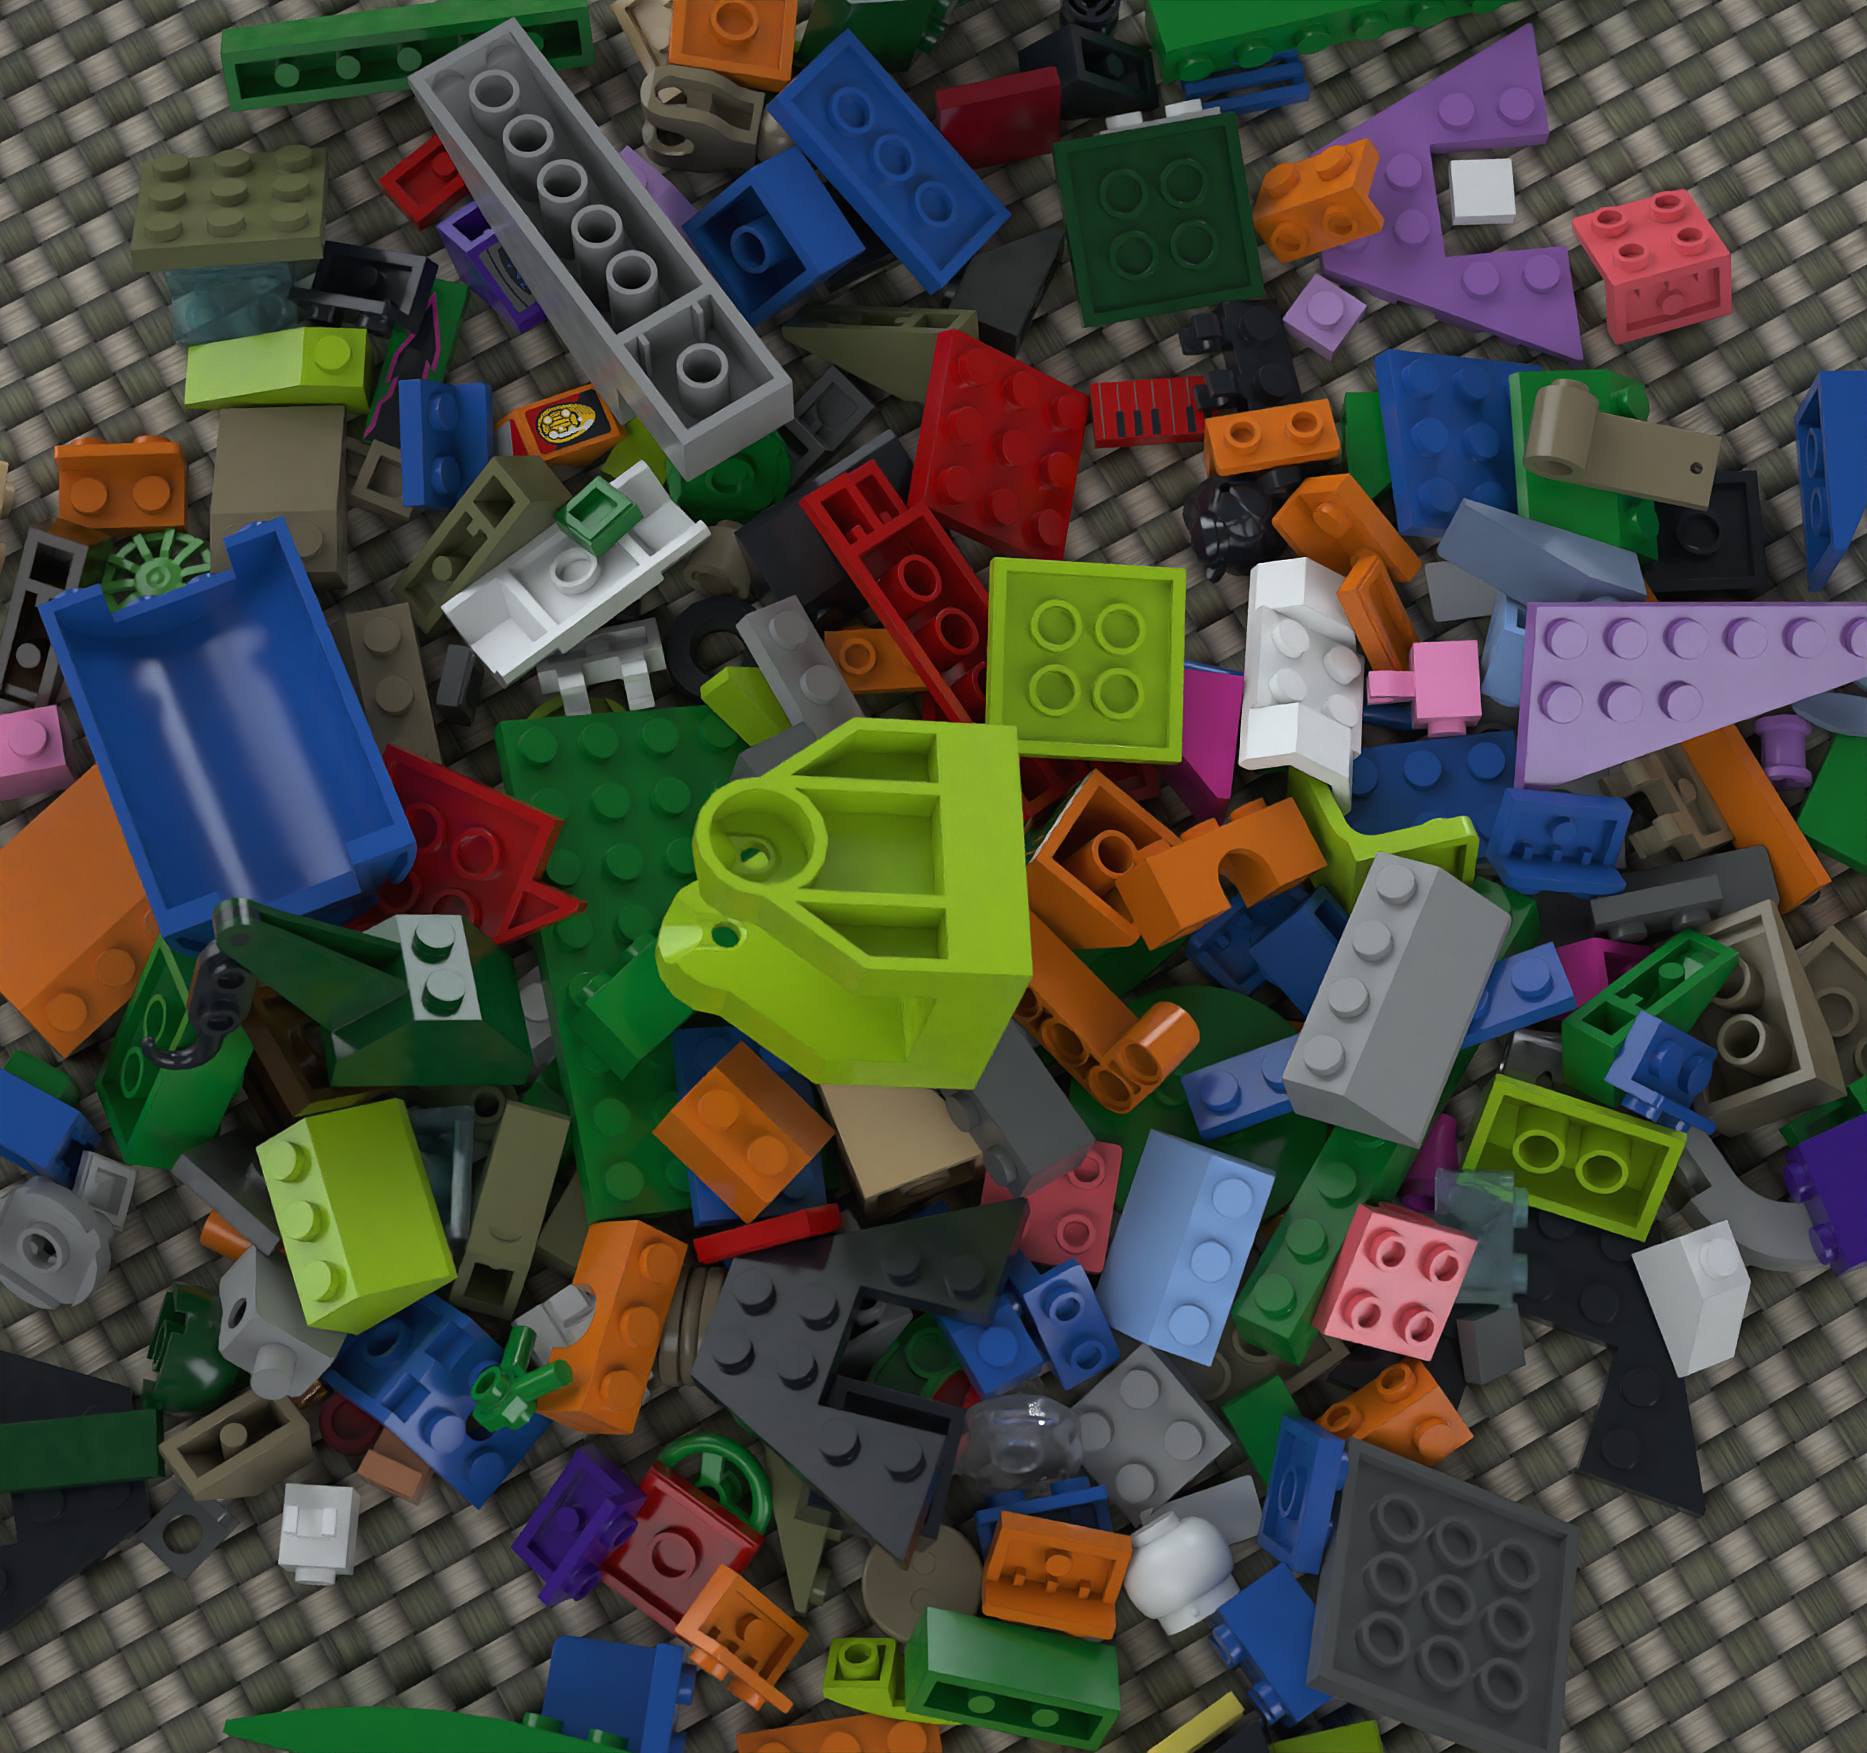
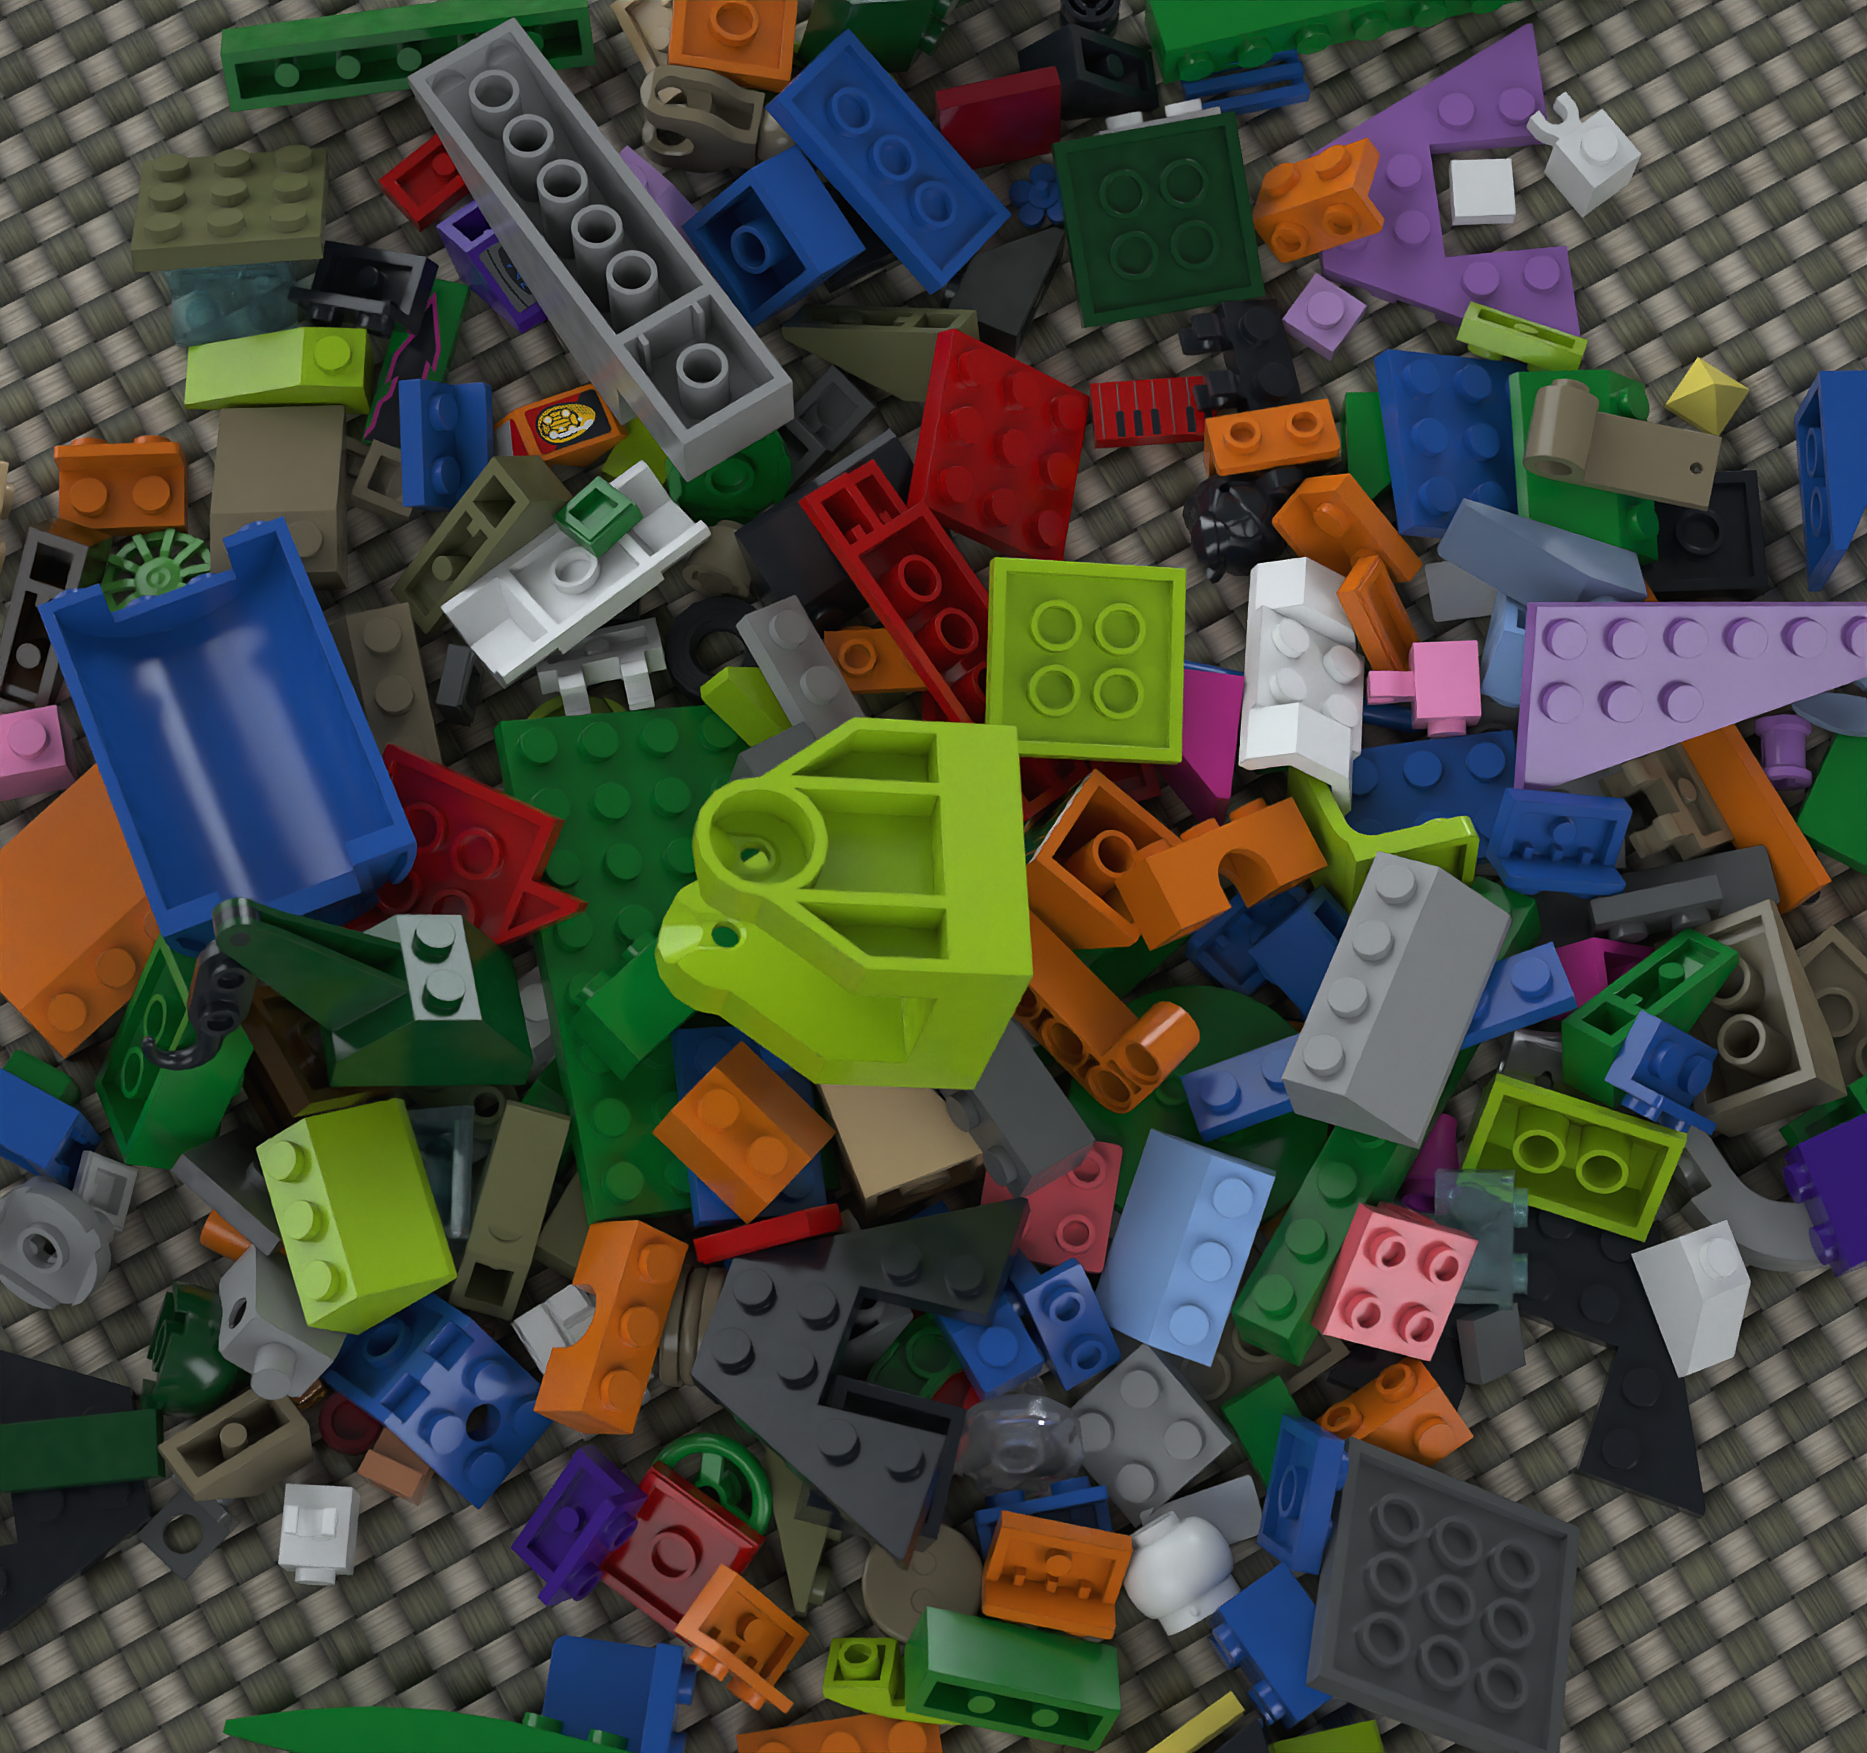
green piece [471,1325,573,1433] -> none
coral bracket [1572,189,1732,345] -> none
none -> blue plant [1009,164,1064,229]
none -> lime plate [1456,302,1588,371]
none -> white brick [1526,92,1641,218]
none -> light yellow slope [1664,357,1750,436]

